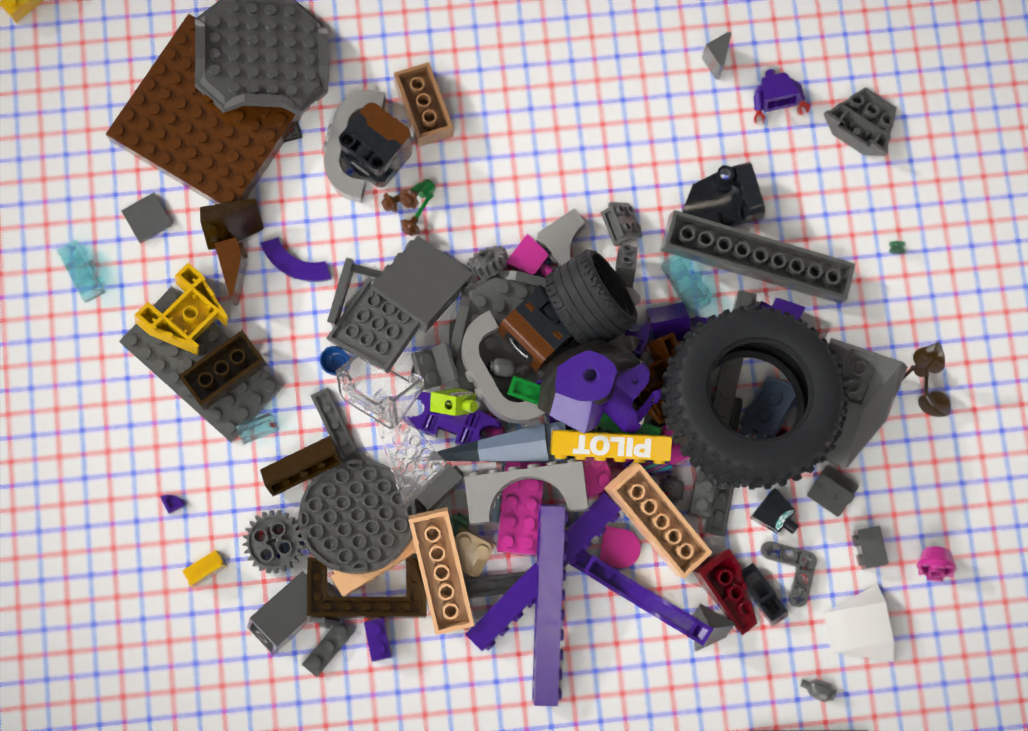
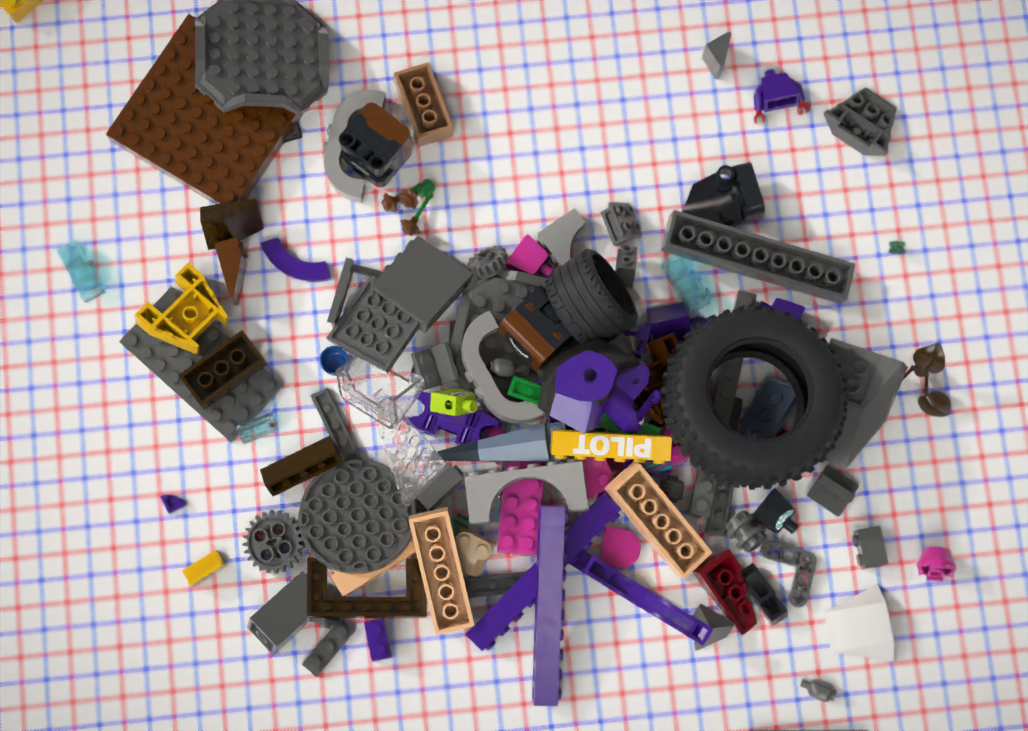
dark grey tile [121,192,173,244] -> none
none -> dark grey piece [726,511,767,553]

